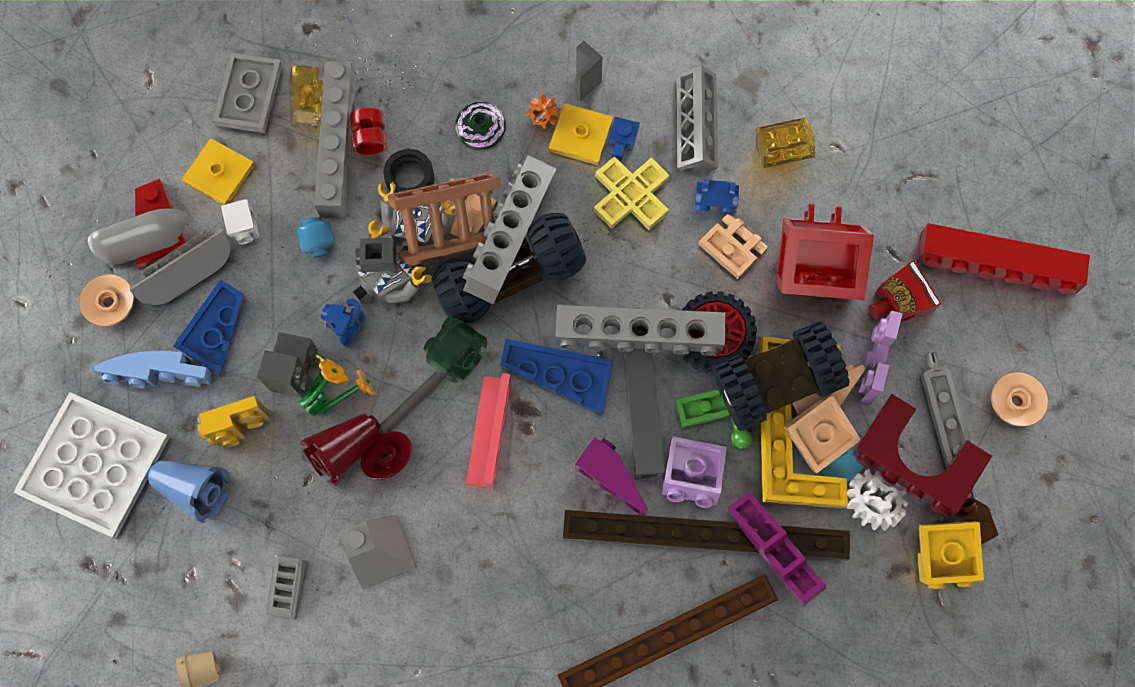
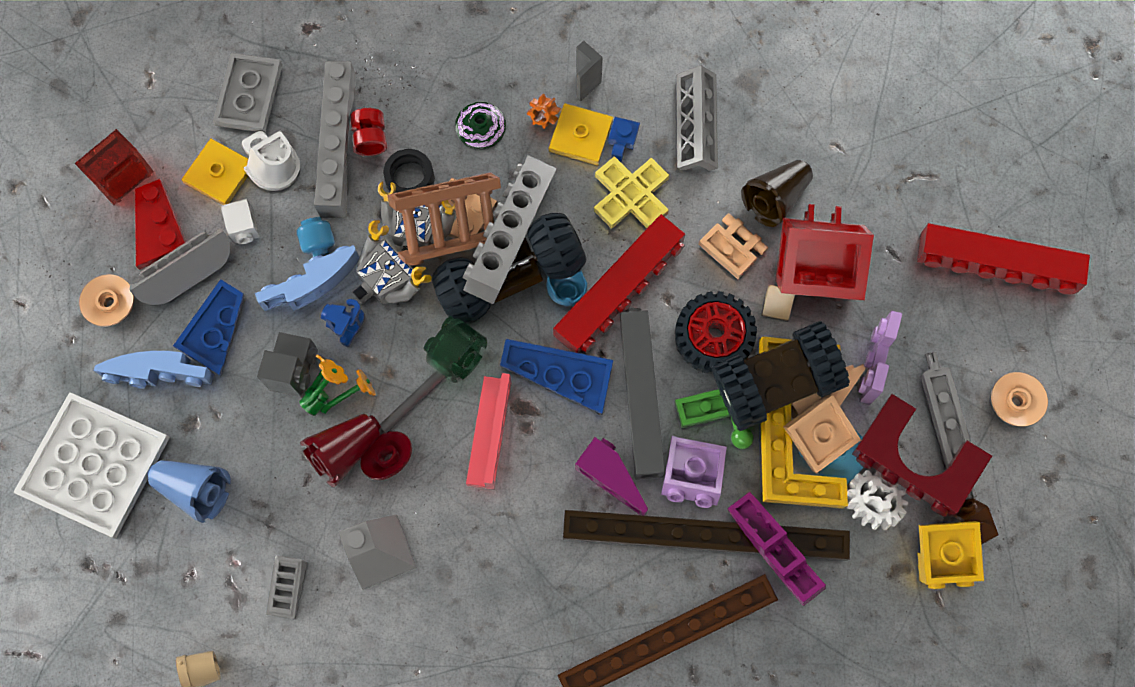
light grey brick [87,209,190,265] -> none
yellow plate [198,396,270,448] -> none
clear yellow brick [289,65,323,128] -> none
dark grey brick [355,237,397,273] -> none
light grey brick [555,305,725,356] -> none
blue piece [694,179,739,213] -> none
clear yellow brick [755,117,815,168] -> none
red torso [869,260,941,323] -> none
none -> clear red container [75,129,154,205]
none -> white container [242,131,300,191]
none -> light blue slope [255,245,359,311]
none -> dark azure hair [546,271,588,307]
none -> red brick [553,214,685,354]
none -> dark brown cone [741,160,813,227]
none -> tan slope [761,285,795,321]

